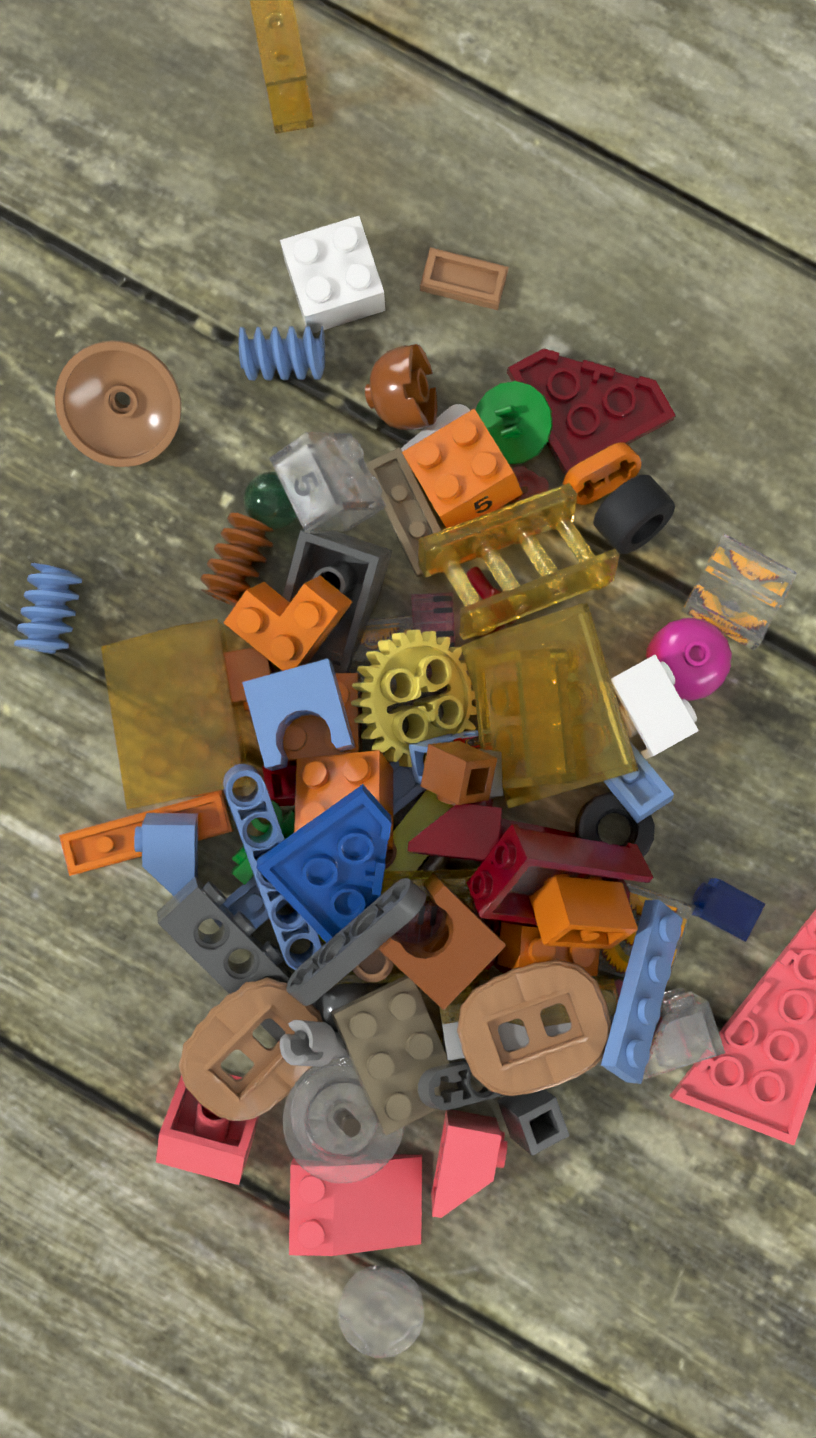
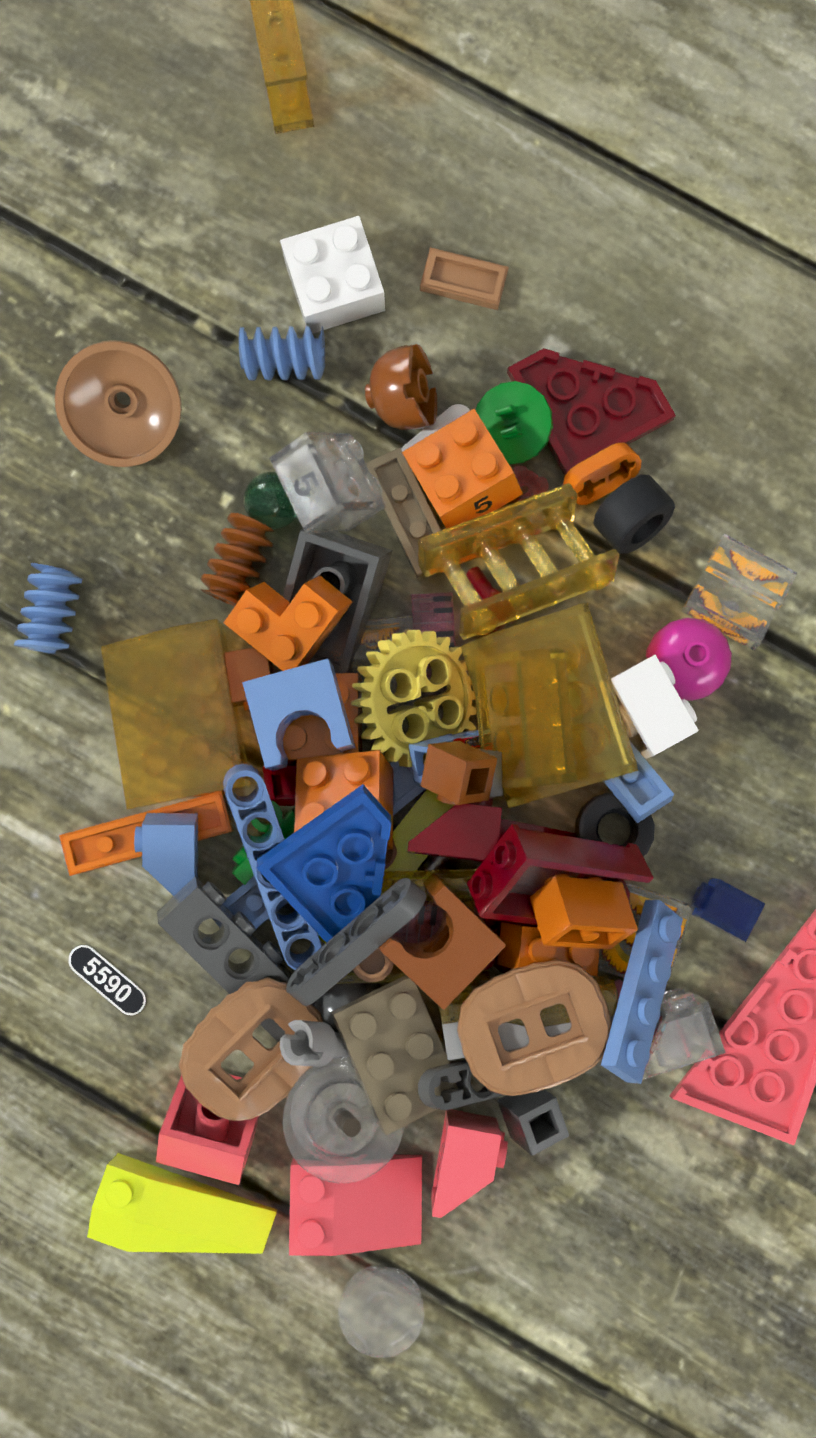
none -> black sticker [69,945,146,1015]
none -> neon yellow wedge [87,1153,277,1254]

